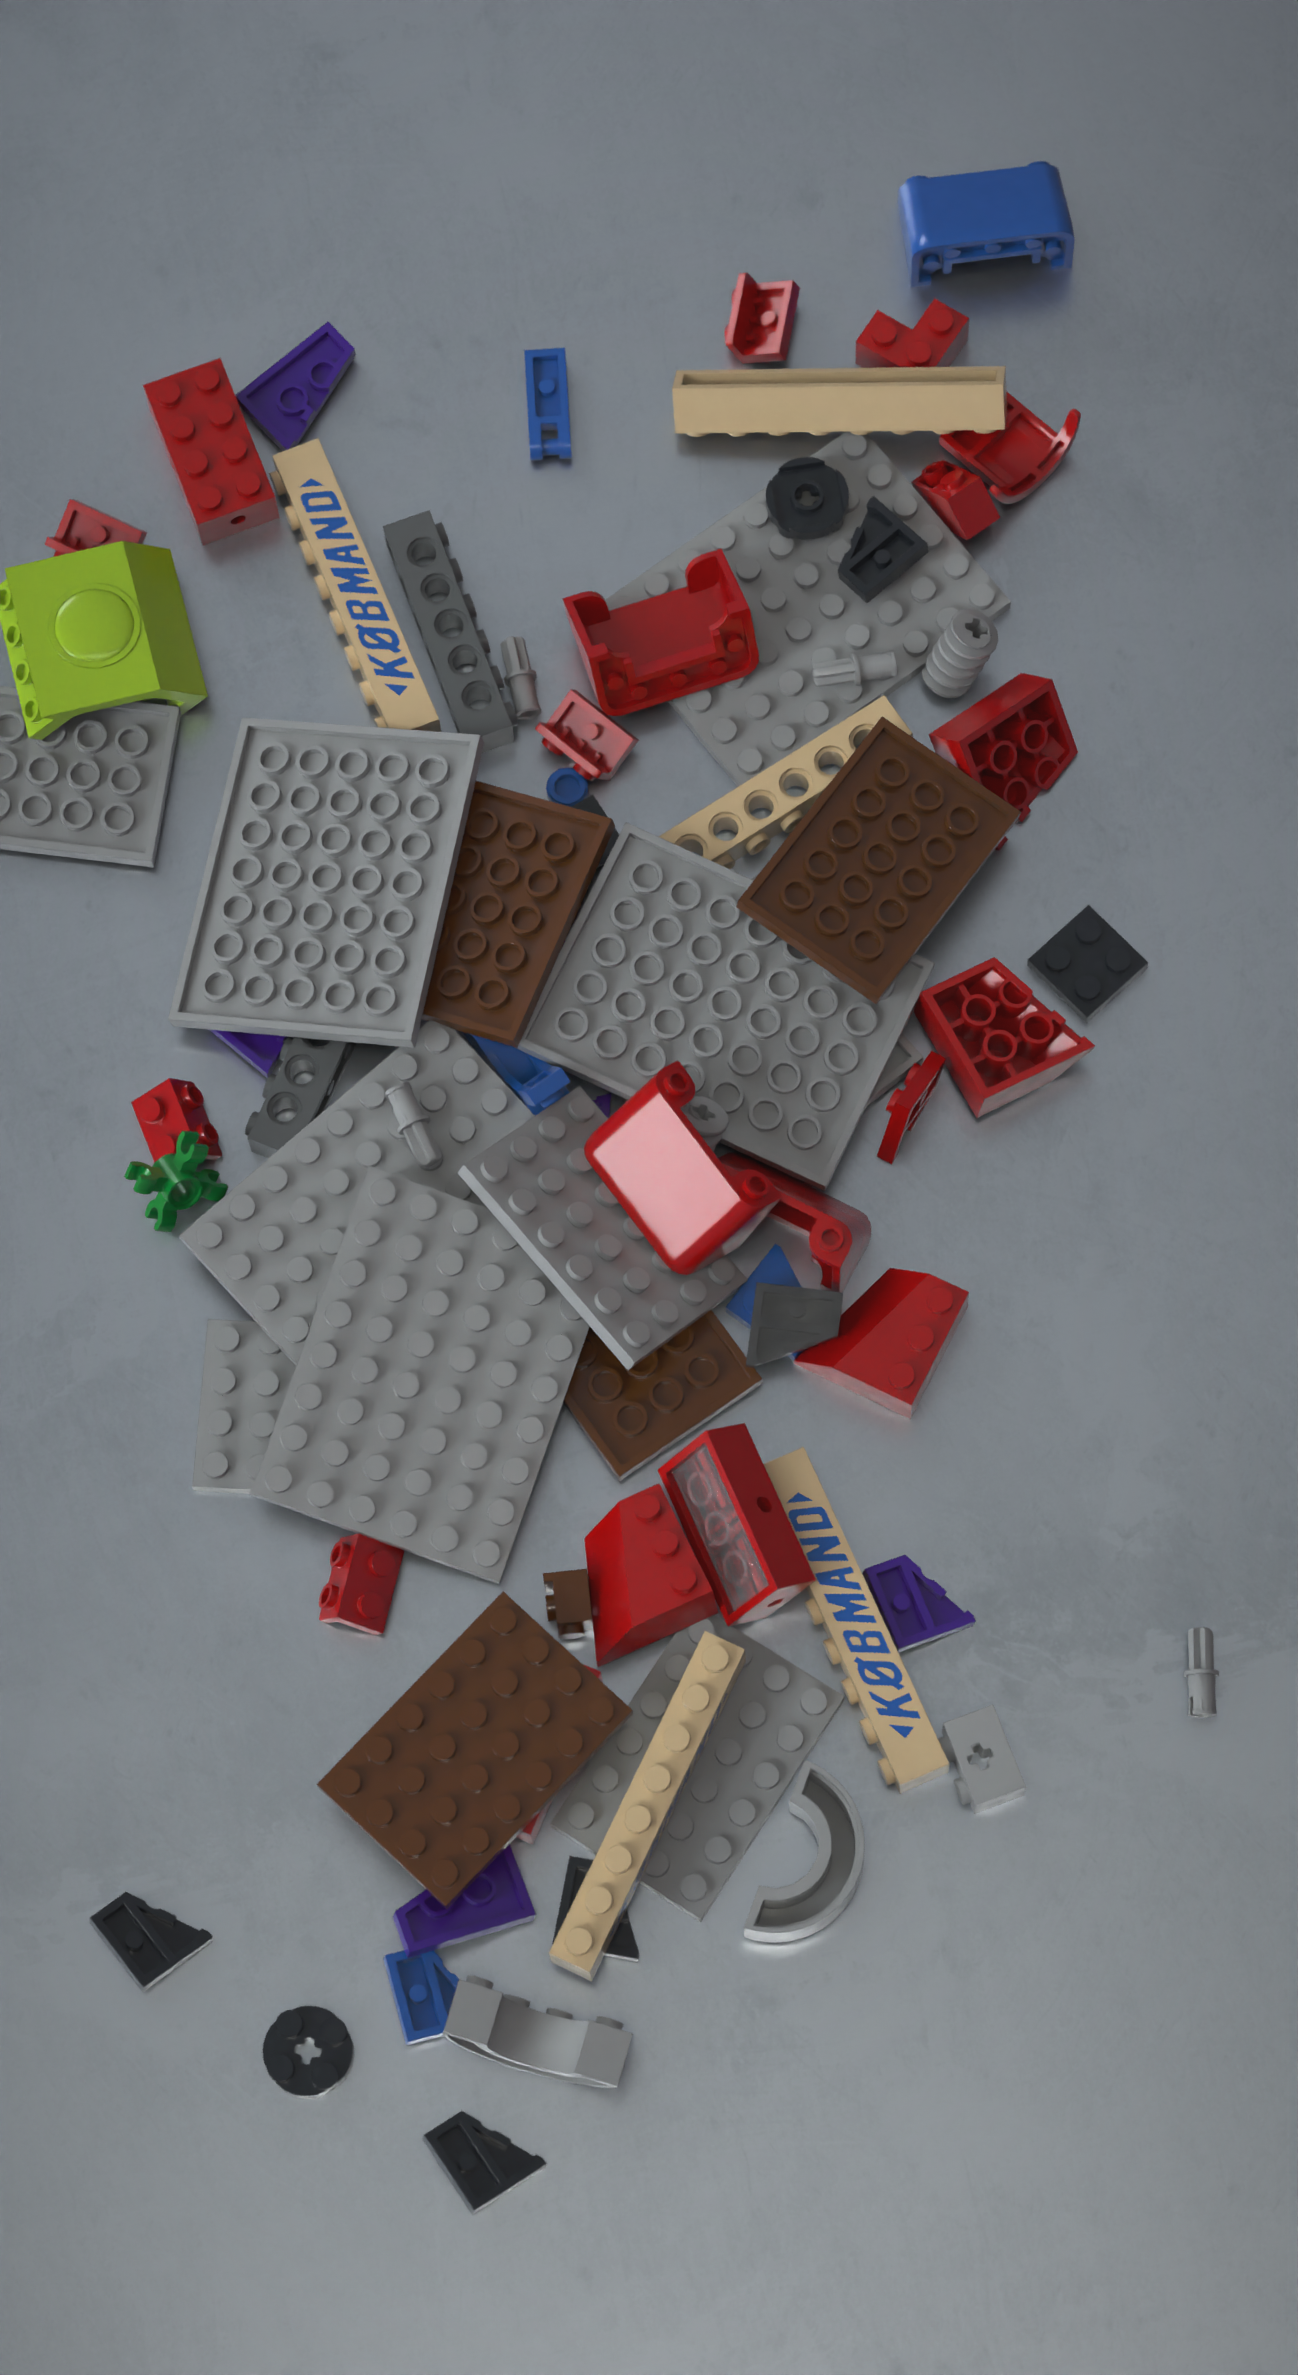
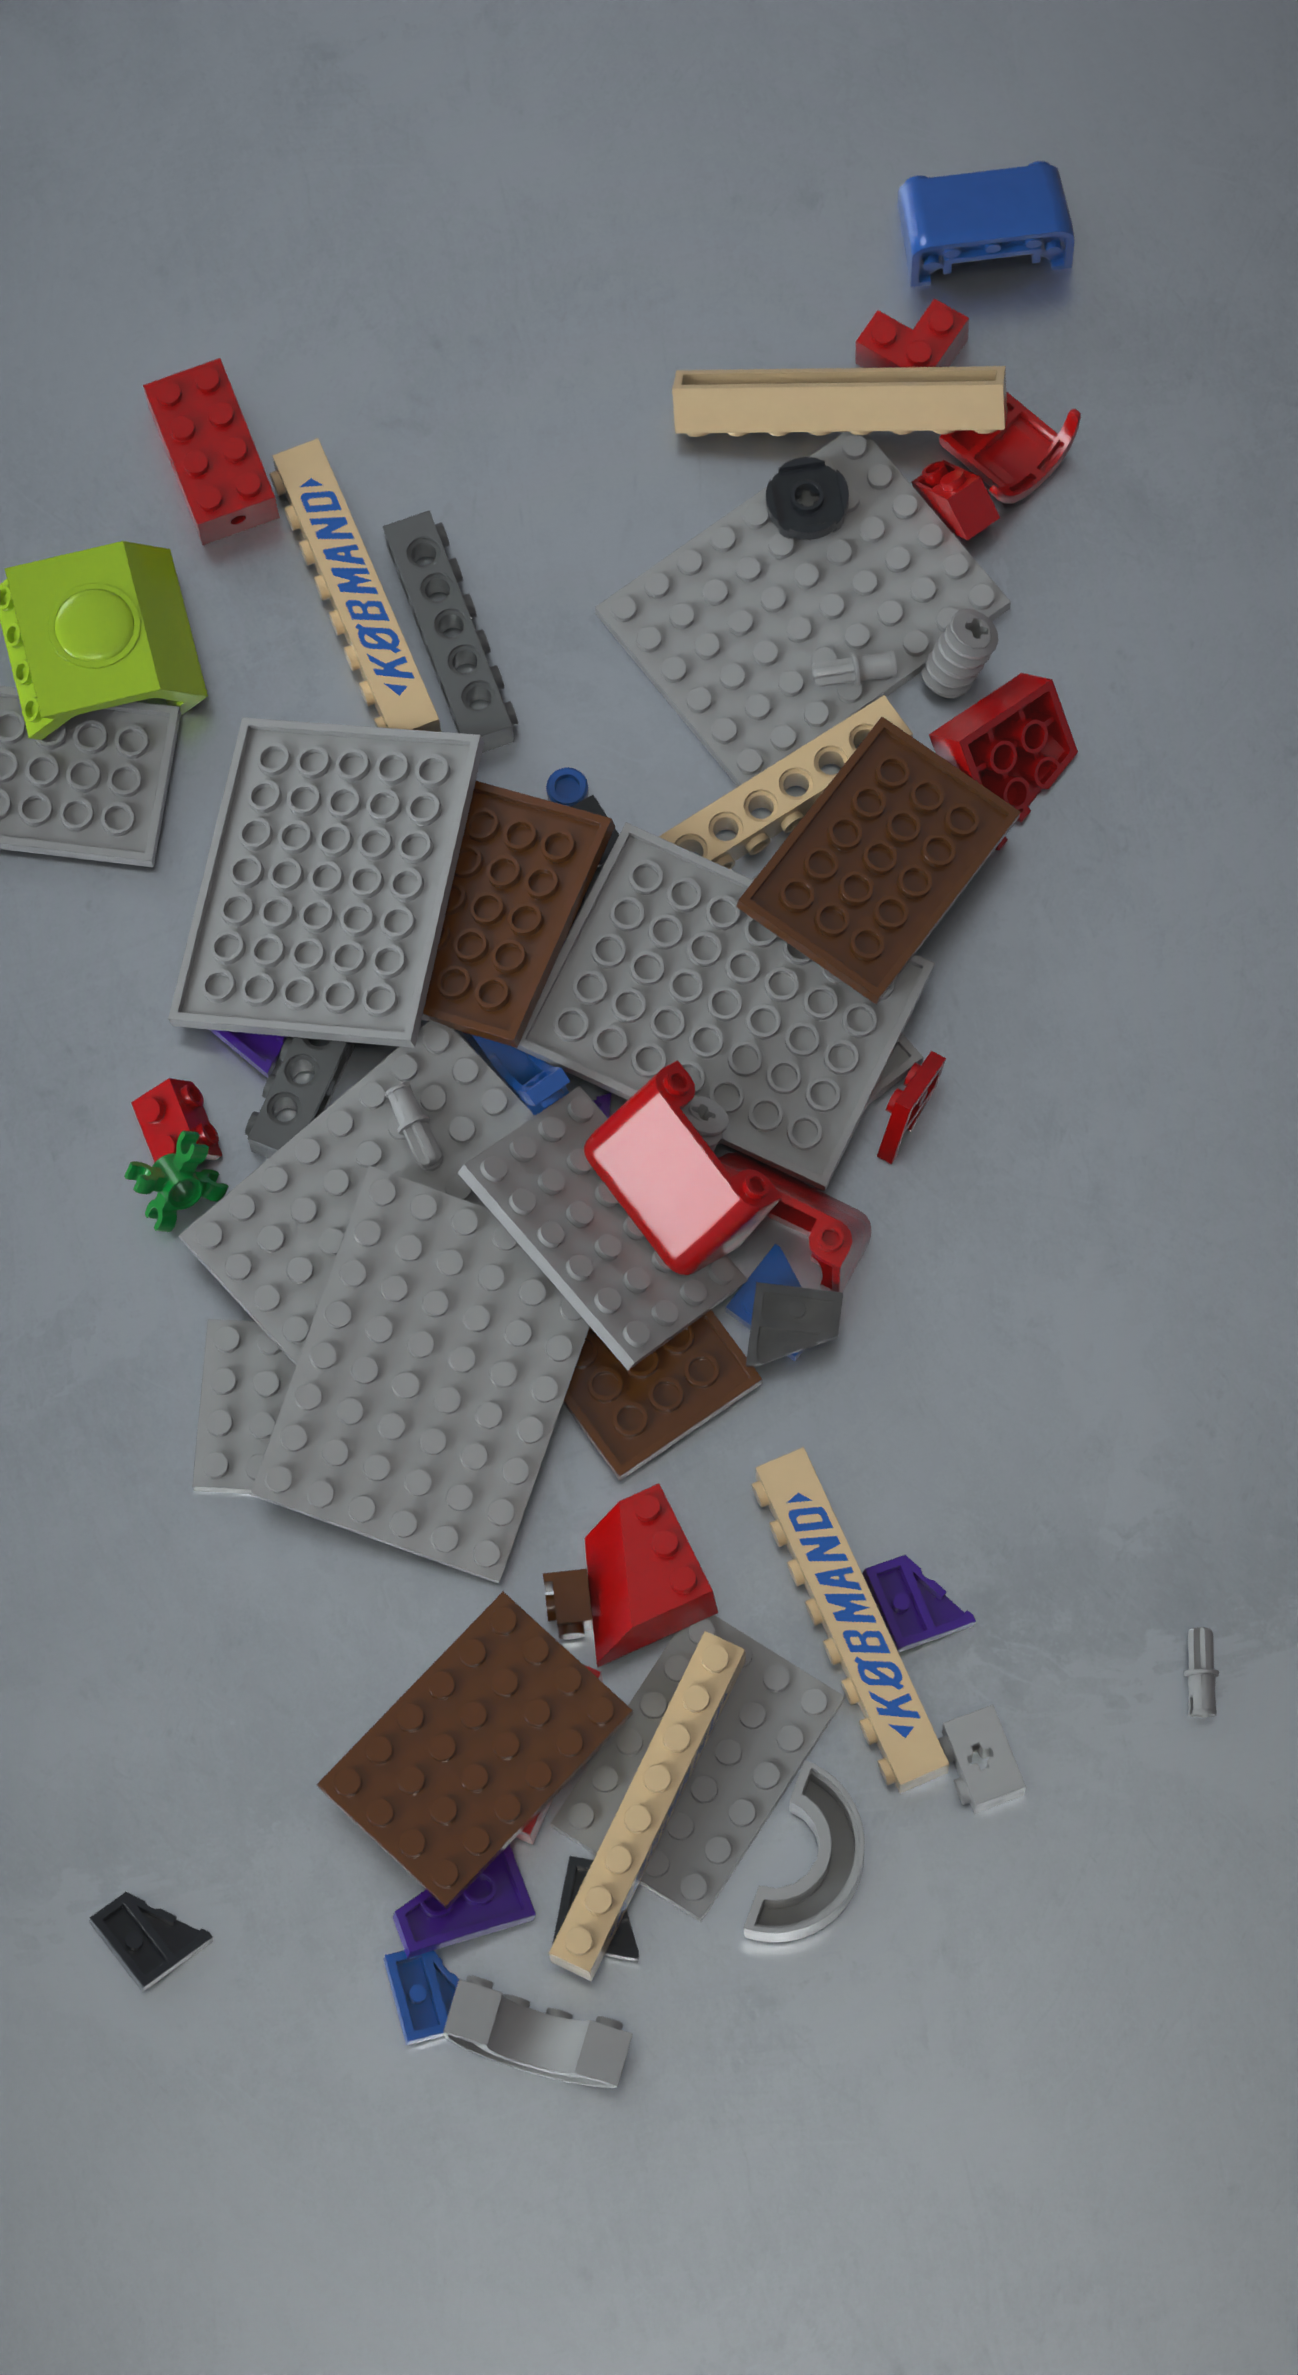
red bracket [44,499,147,557] -> none
dark purple wing [235,322,356,451] -> none
black plate [263,2006,354,2099] -> none
red bracket [319,1533,404,1635] -> none
black wing [423,2111,547,2215] -> none
light grey axle [501,636,542,720] -> none
blue plate [524,348,572,461] -> none
bracket [535,689,639,781] -> none
red windscreen [562,549,759,716] -> none
red brick [658,1423,816,1627] -> none
red bracket [724,272,800,364] -> none
red wedge [793,1268,969,1419] -> none
black wing [838,496,929,603] -> none
red wedge [914,957,1095,1118] -> none
black plate [1027,905,1148,1023] -> none

